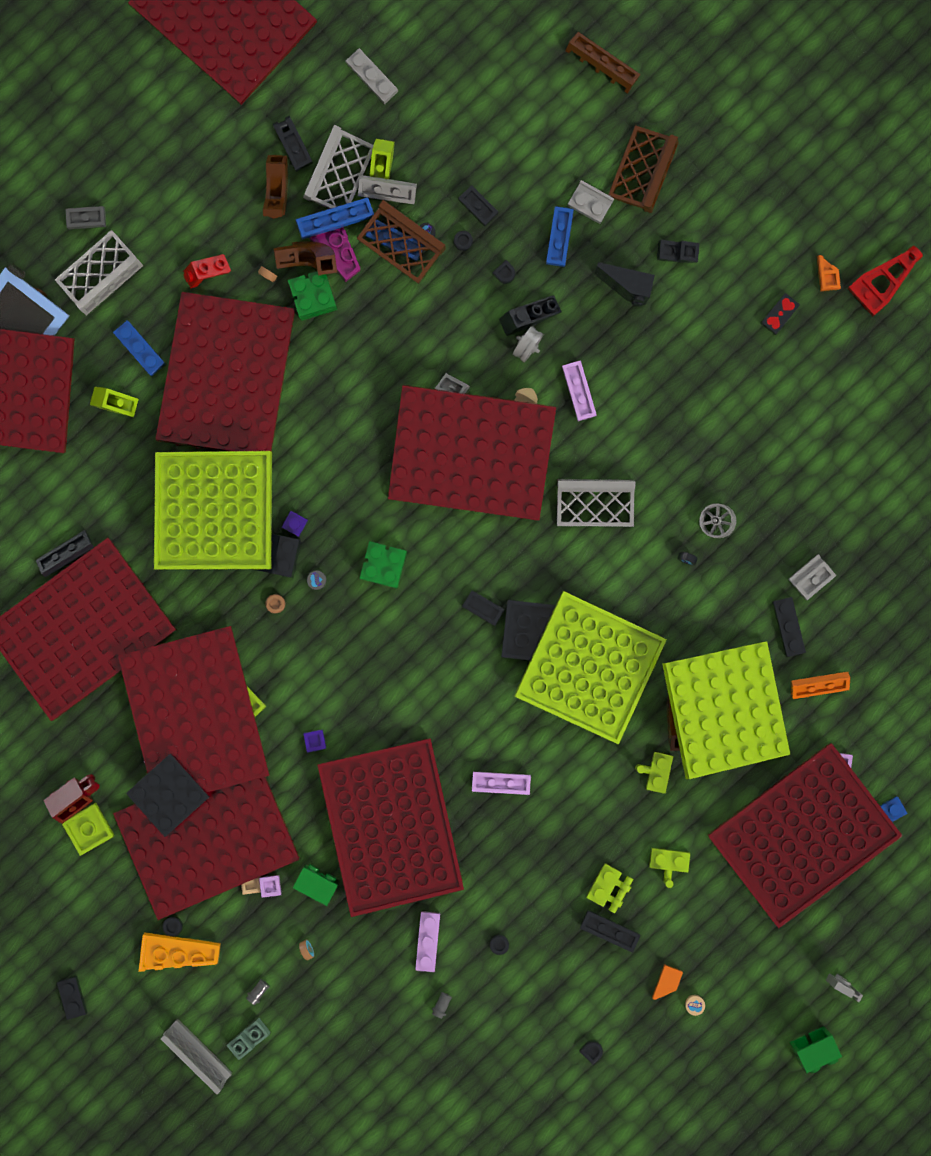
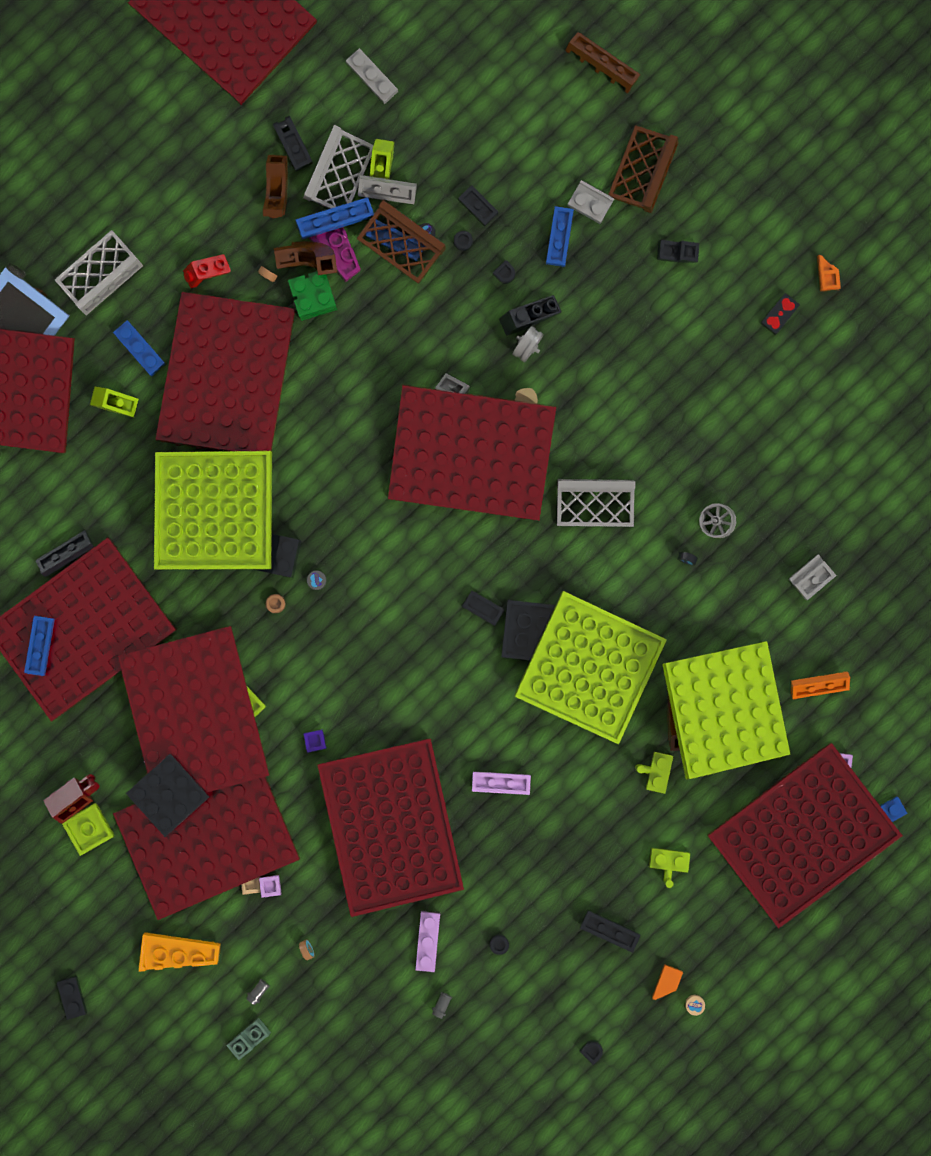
dark grey plate [66,206,106,229] -> none
light grey fence [161,1019,232,1094] -> none
black tile [163,916,183,937] -> none
dark purple plate [282,511,308,537] -> none
green brick [293,864,339,906] -> none
green piece [360,541,407,589] -> none
lavender plate [562,360,597,421] -> none
lime plate [586,863,634,913] -> none
black slope [594,262,655,307] -> none
black plate [772,597,806,657] -> none
green piece [789,1026,842,1073] -> none
light grey plate [826,974,863,1002] -> none
red plate [847,246,923,316] -> none
none -> blue plate [24,616,55,676]

